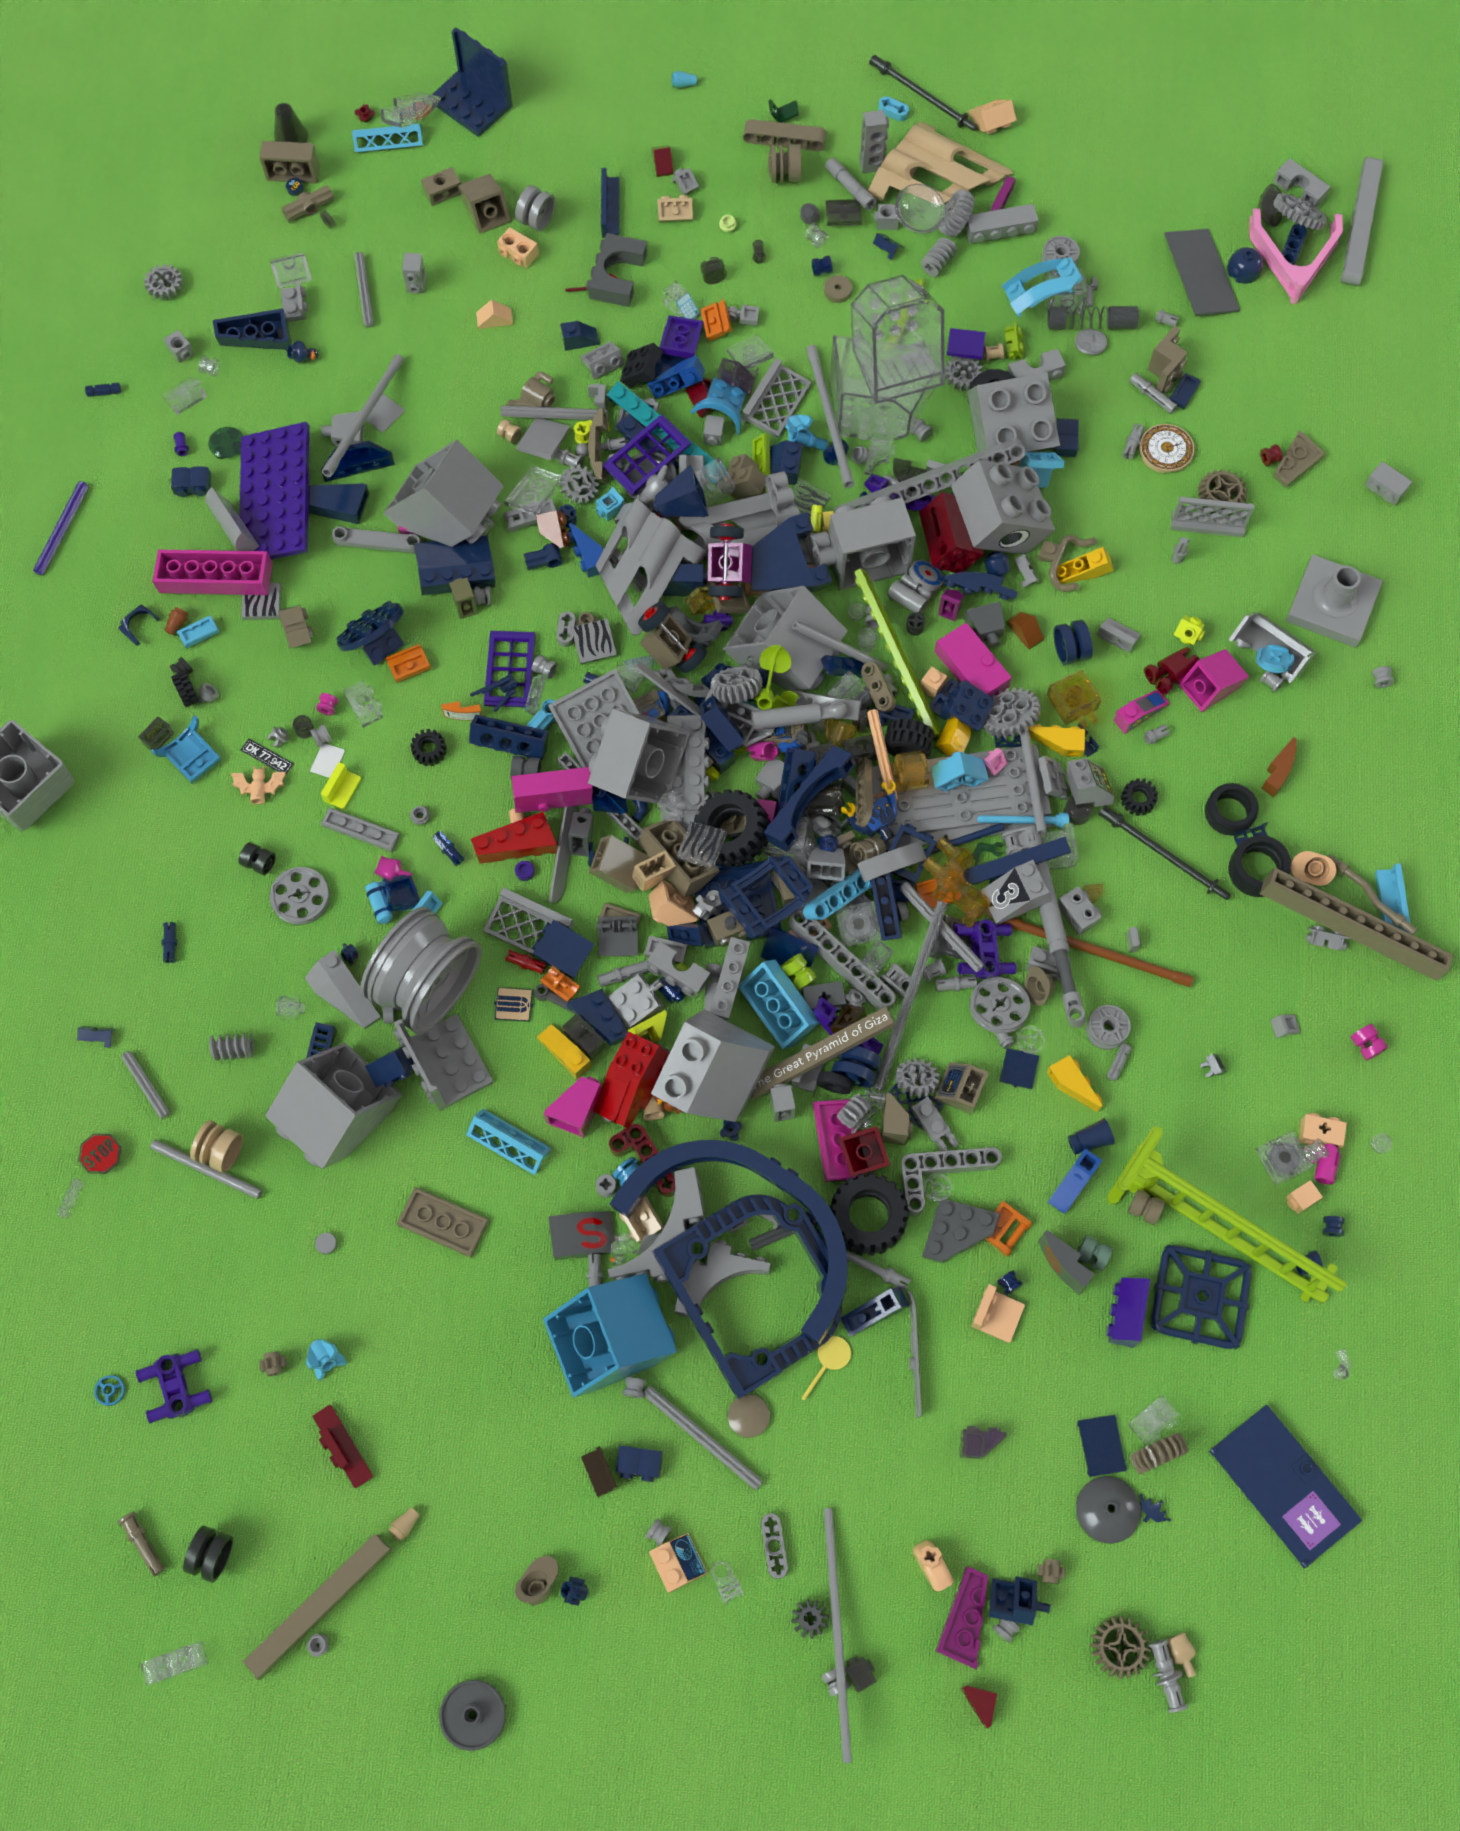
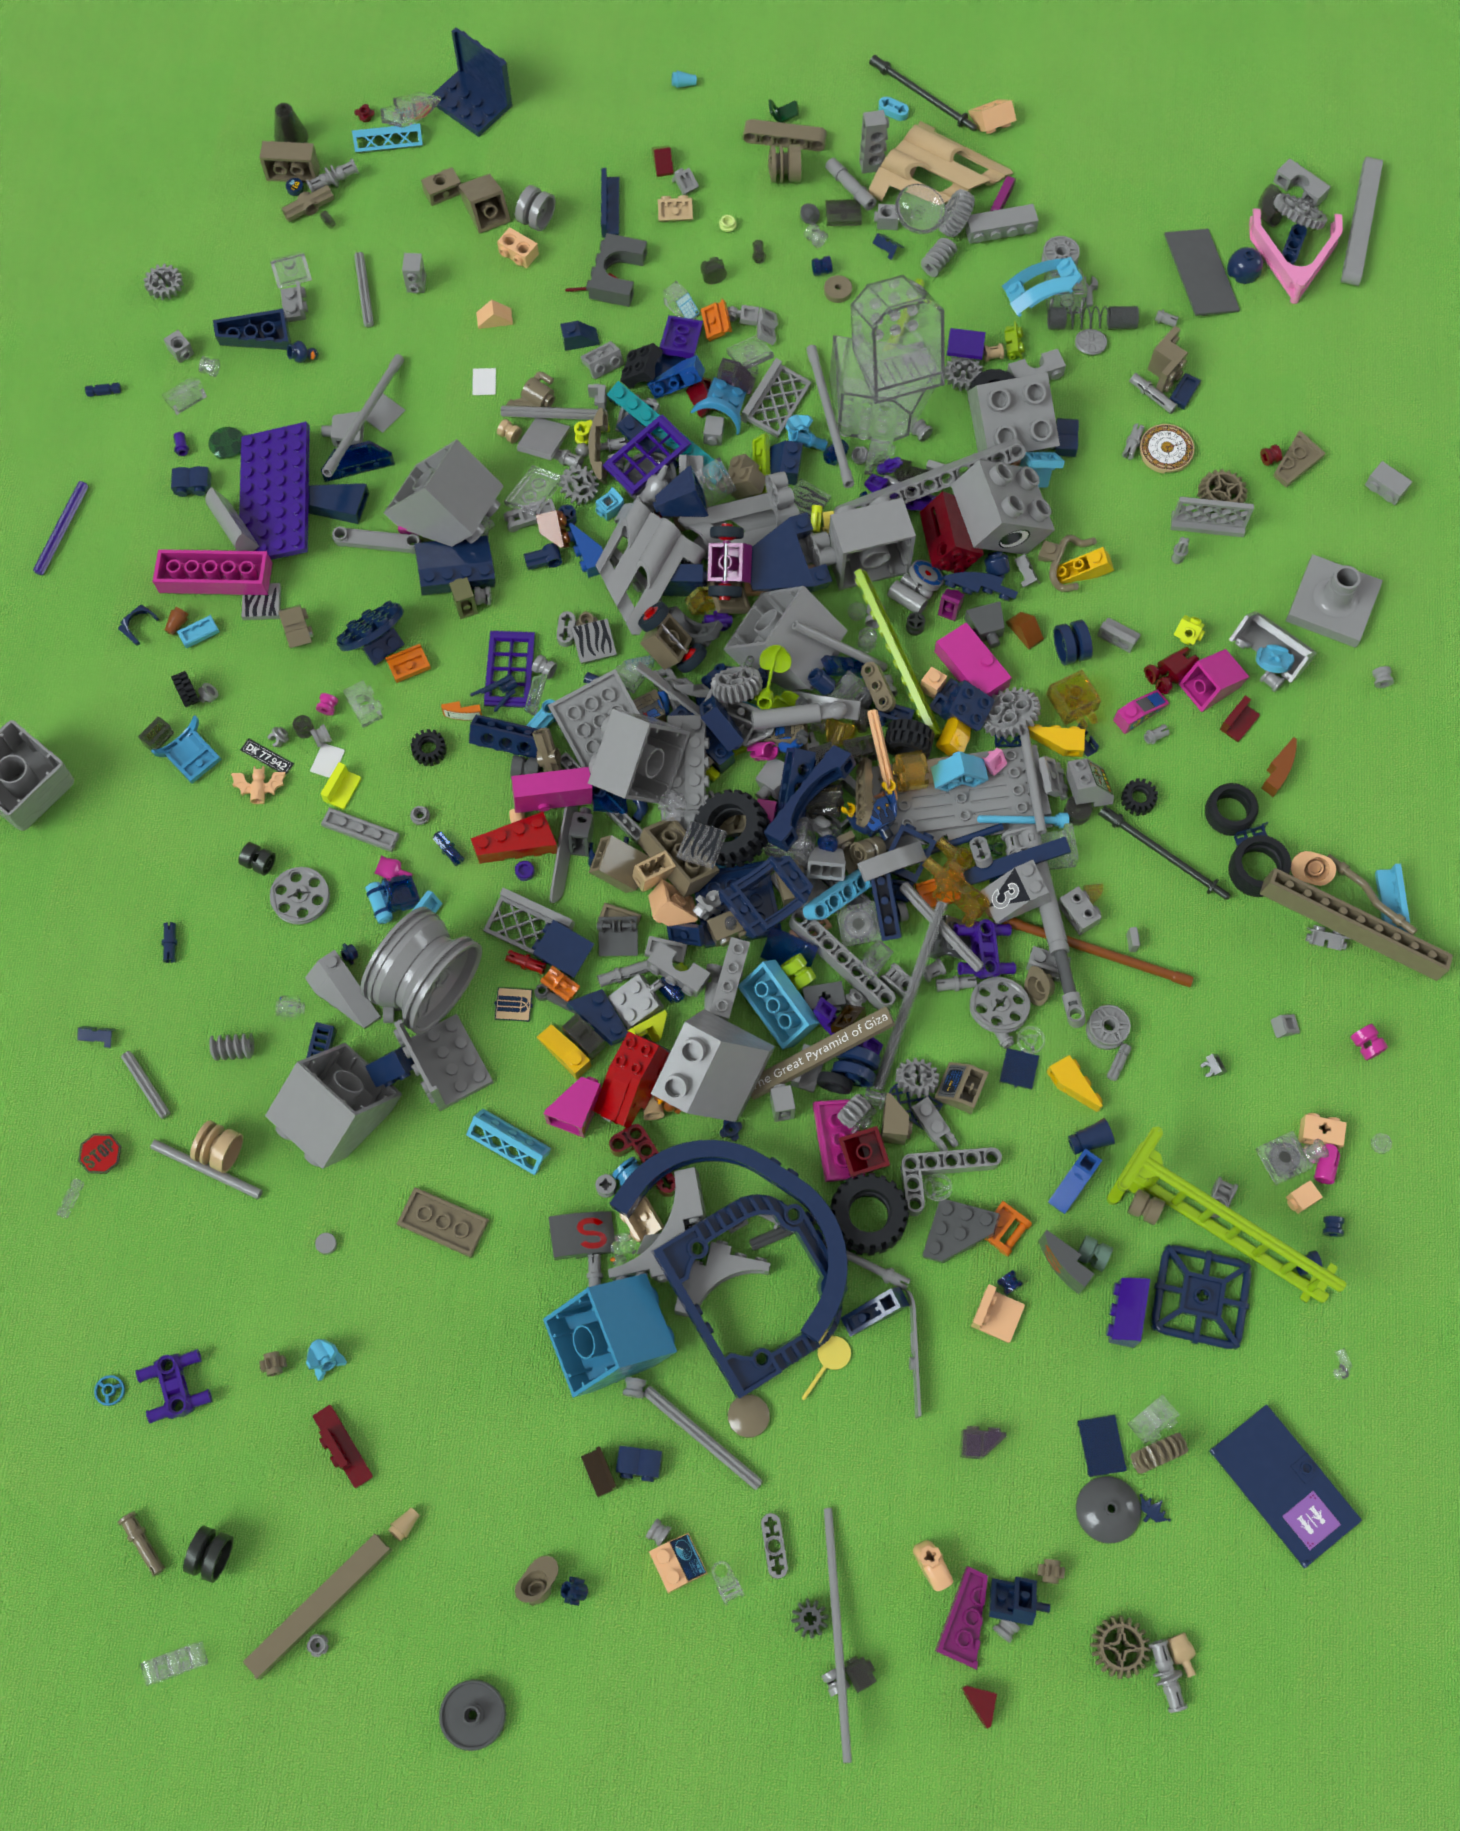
pearl dark grey wheel [169,657,193,675] -> none
none -> light grey piece [306,159,359,192]
none -> white sticker [472,368,496,395]
none -> dark tan piece [532,727,562,772]
none -> light grey slope [757,307,778,345]
none -> dark blue brick [808,668,836,695]
none -> dark purple axle [877,457,903,475]
none -> light grey beam [969,836,993,868]
none -> light grey piece [1206,1176,1238,1218]
none -> dark red panel [1220,695,1260,742]

